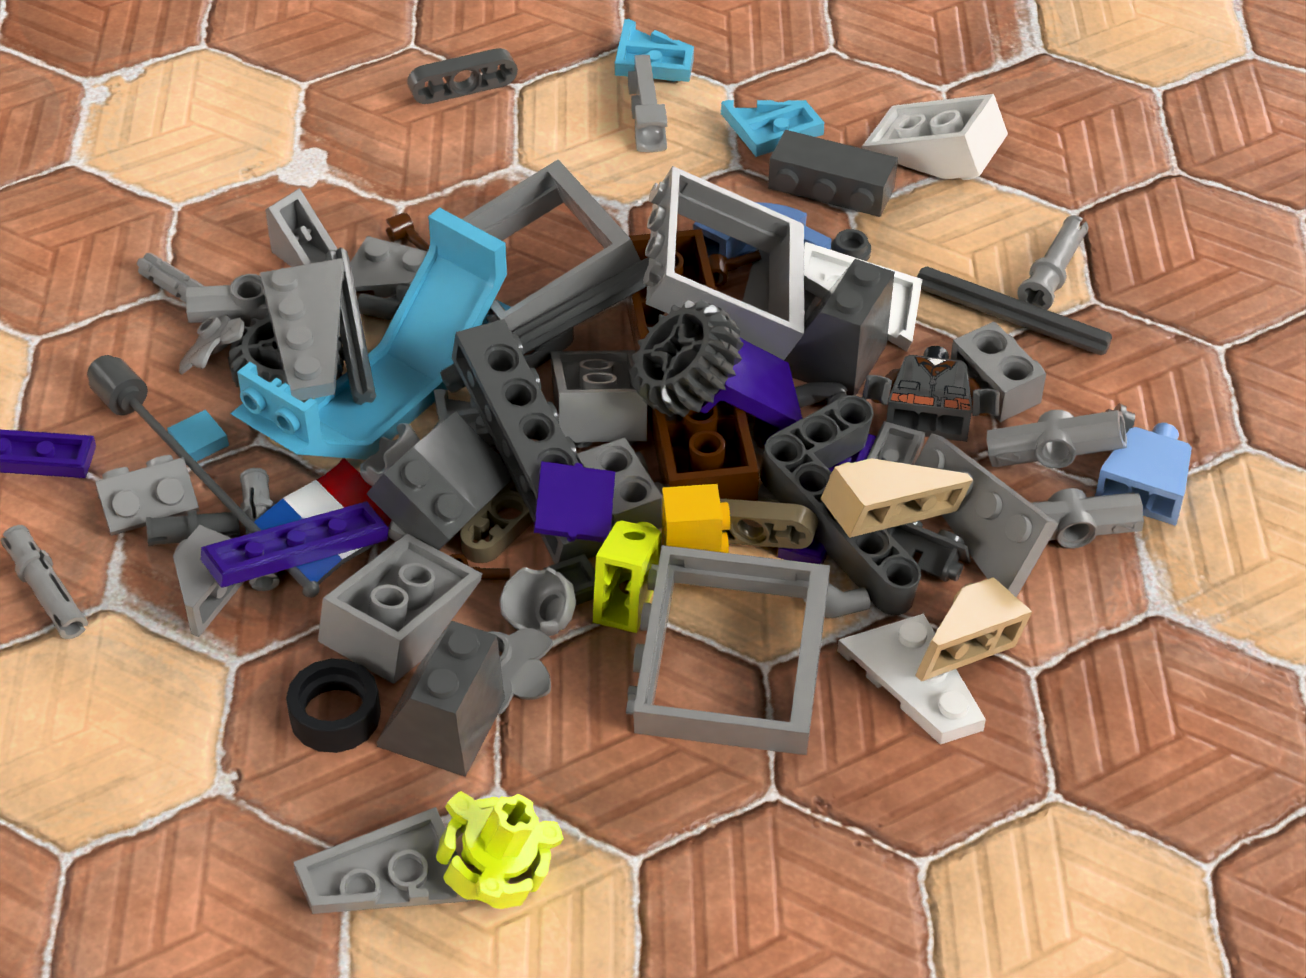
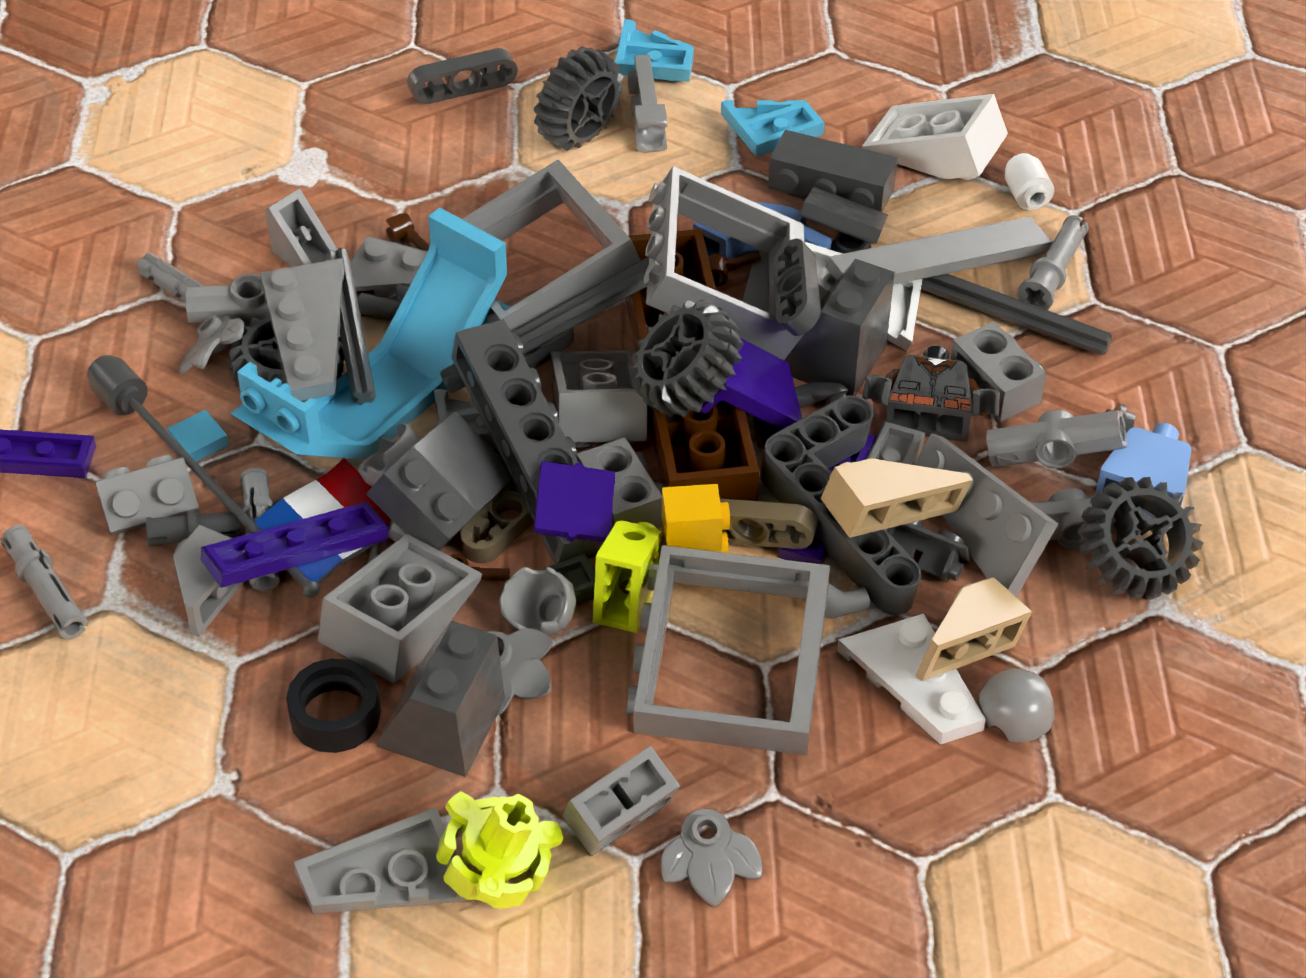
none -> dark grey gear [533,46,623,151]
none -> light grey brick [562,746,680,857]
none -> light grey plate [661,808,762,907]
none -> dark grey beam [773,238,821,336]
none -> dark grey tile [800,186,888,244]
none -> light grey tile [826,217,1052,285]
none -> light grey hair [979,668,1055,743]
none -> white brick [1005,153,1054,210]
none -> dark grey gear [1077,477,1204,600]

